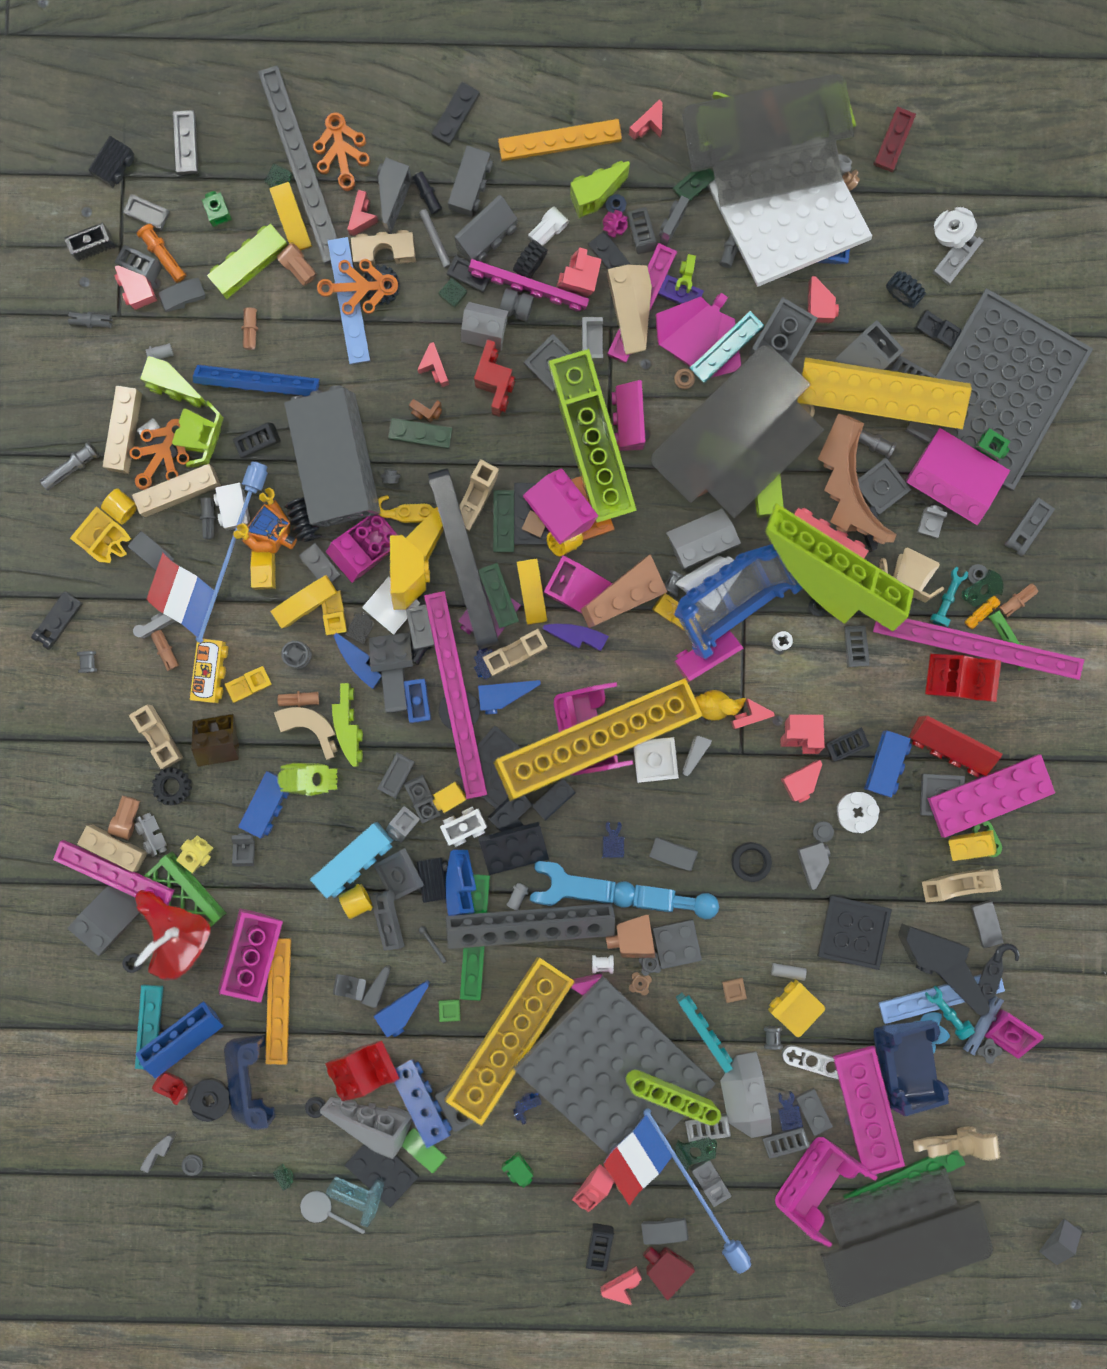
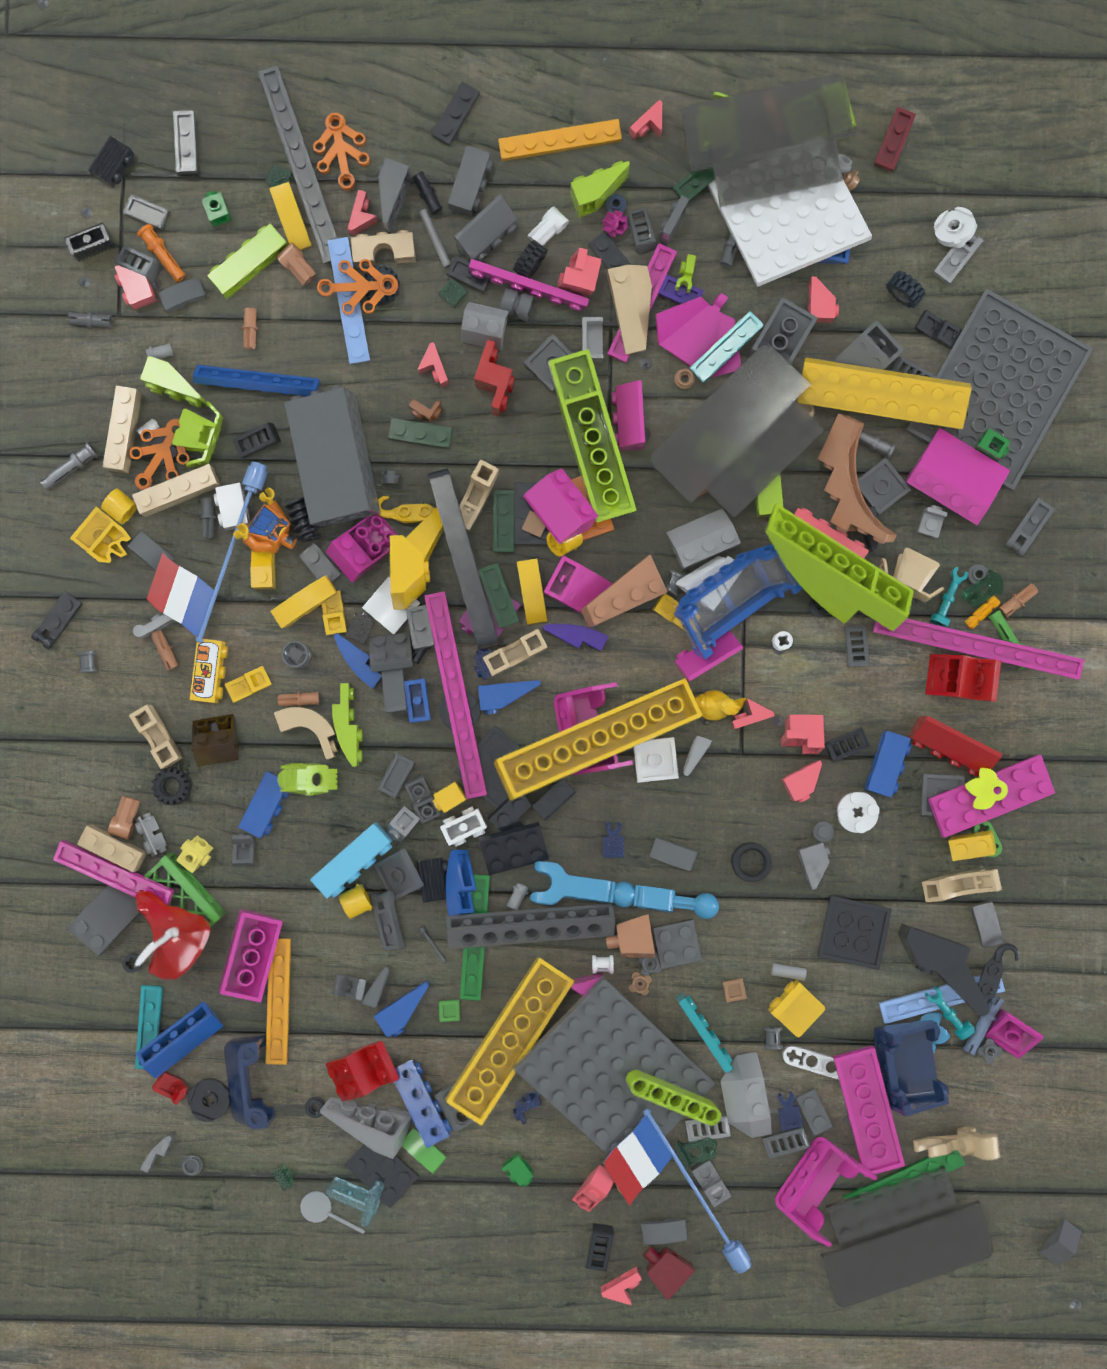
none -> neon yellow plate [965,768,1008,810]

